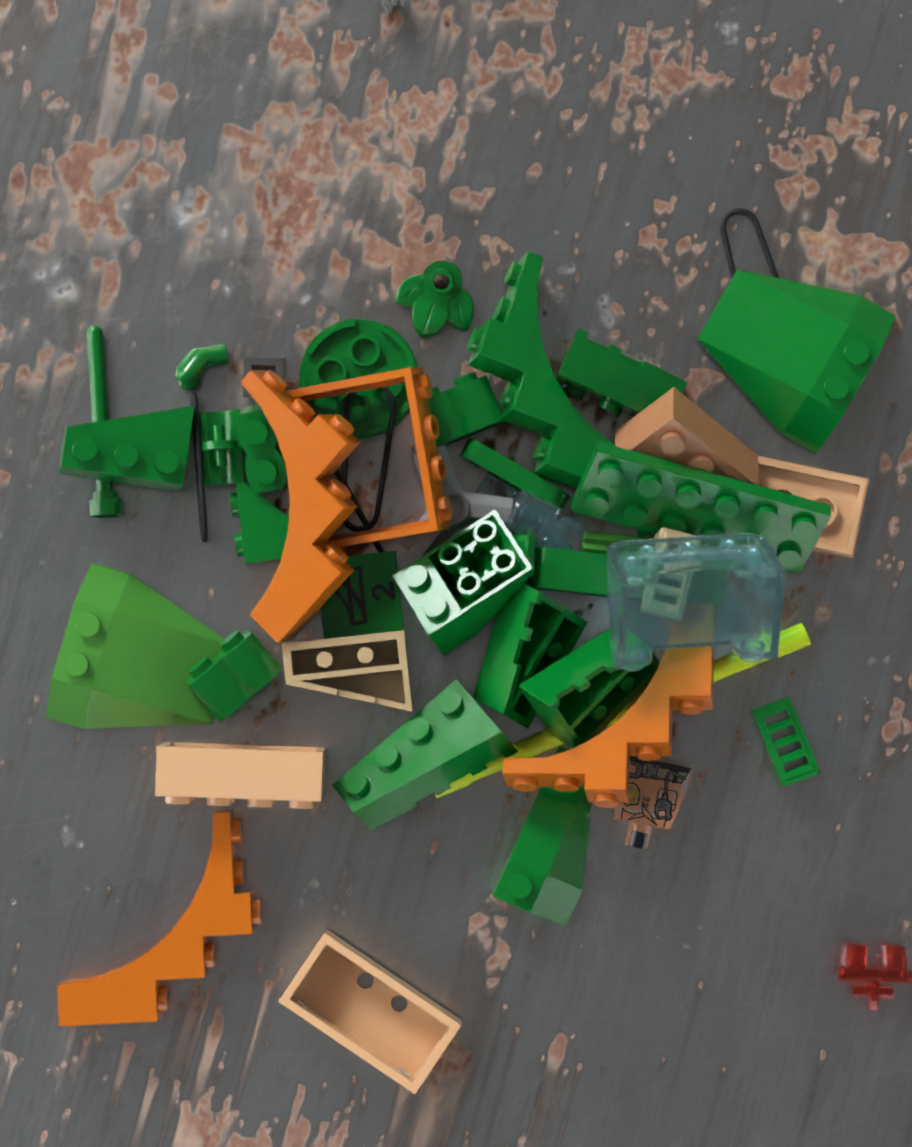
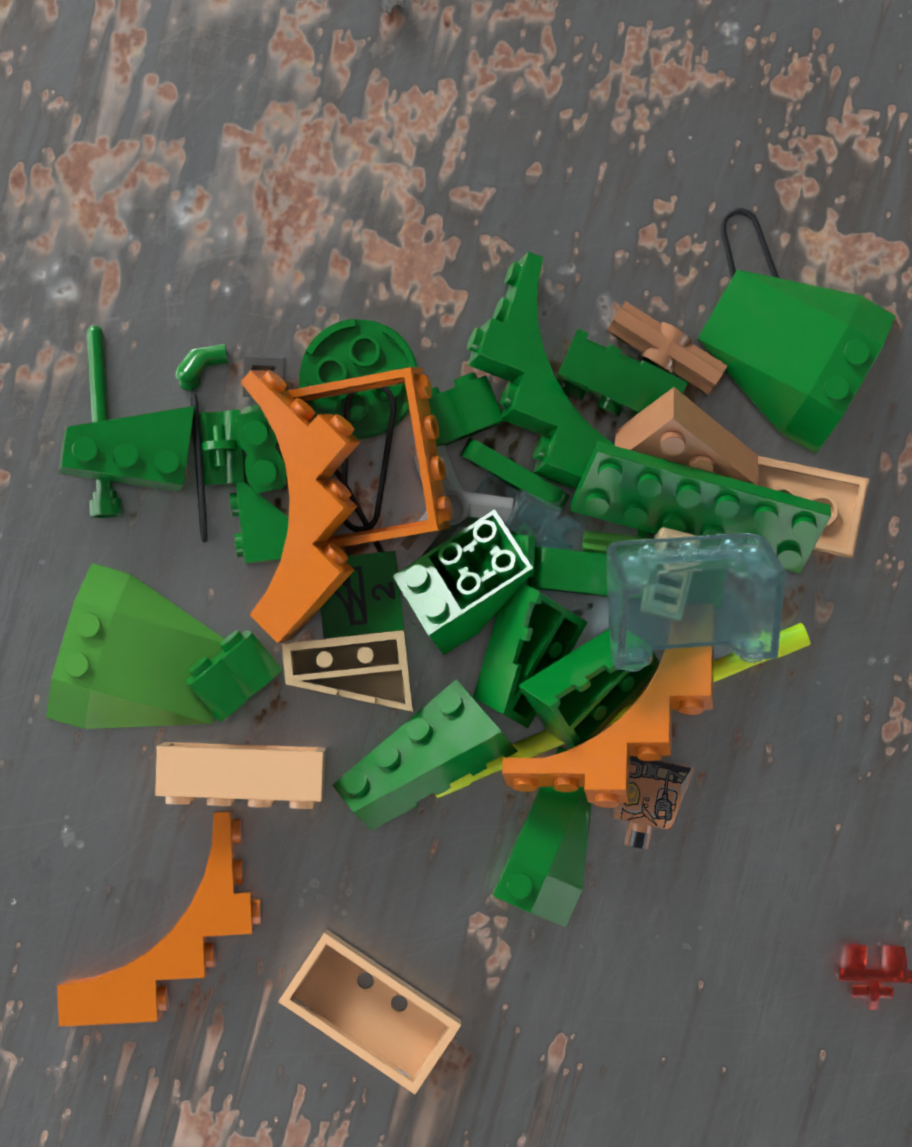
green plate [395,260,474,338] -> none
green slope [751,696,821,787] -> none
none -> nougat piece [606,301,727,396]

